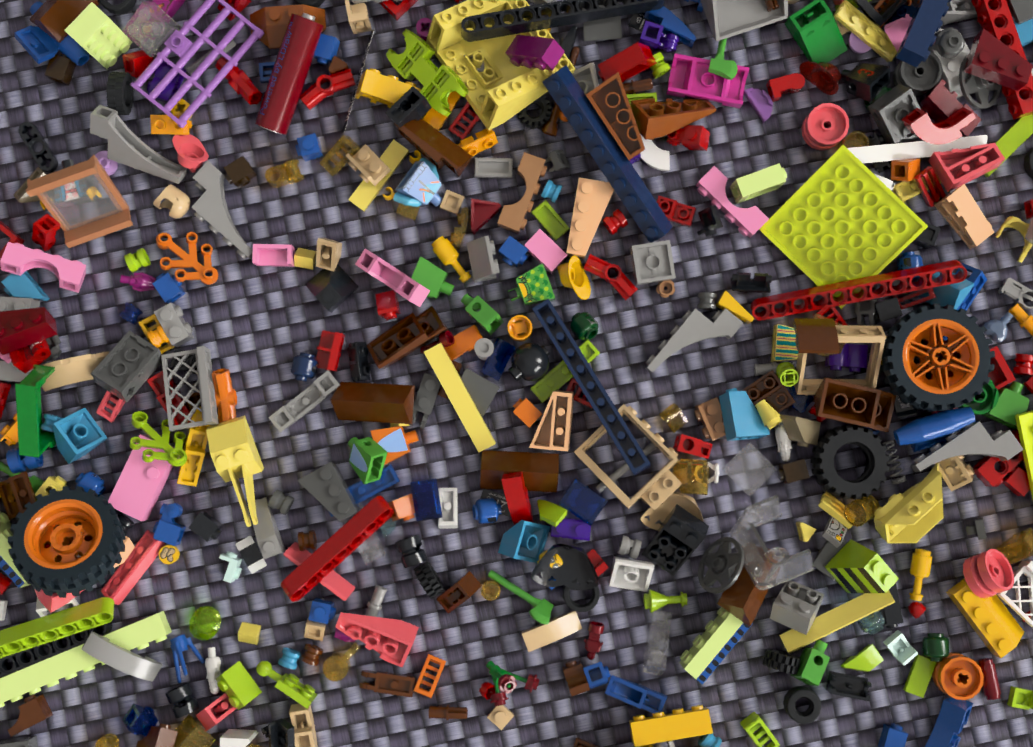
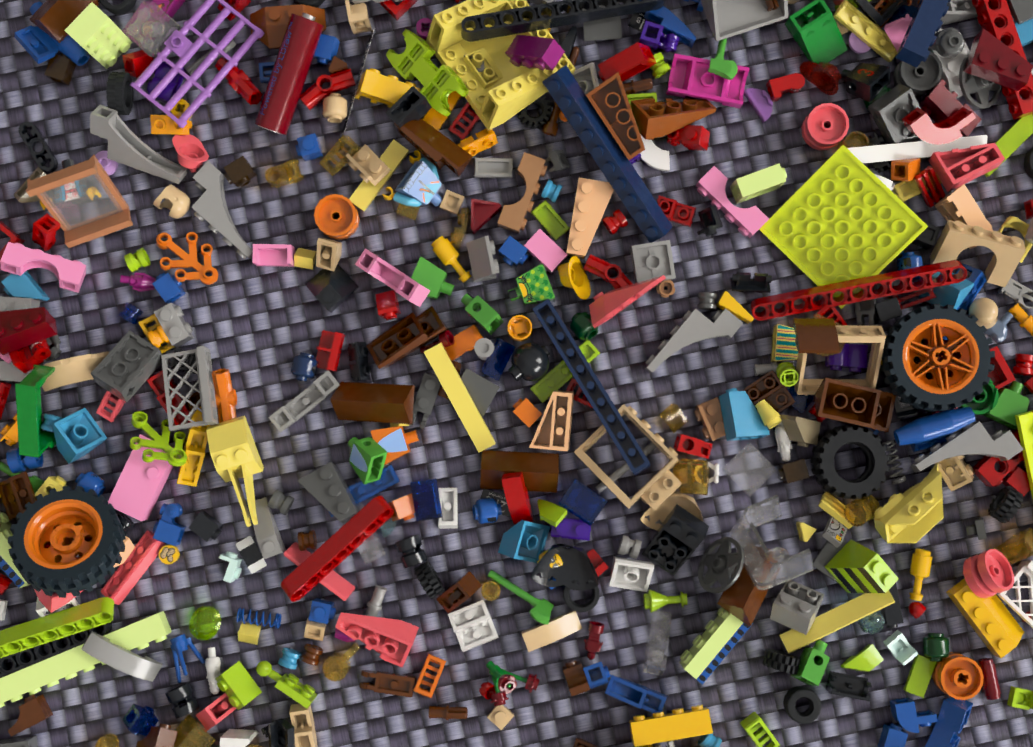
none -> blue piece [236,607,282,629]
none -> orange wheel [314,194,360,240]
none -> tan head [322,93,348,123]
none -> white slope [448,600,499,652]
none -> coral wedge [589,275,666,329]
none -> blue brick [890,697,938,733]
none -> tan arch [930,220,1026,287]
none -> tan helmet [969,298,998,329]
none -> black tyre [988,486,1024,523]

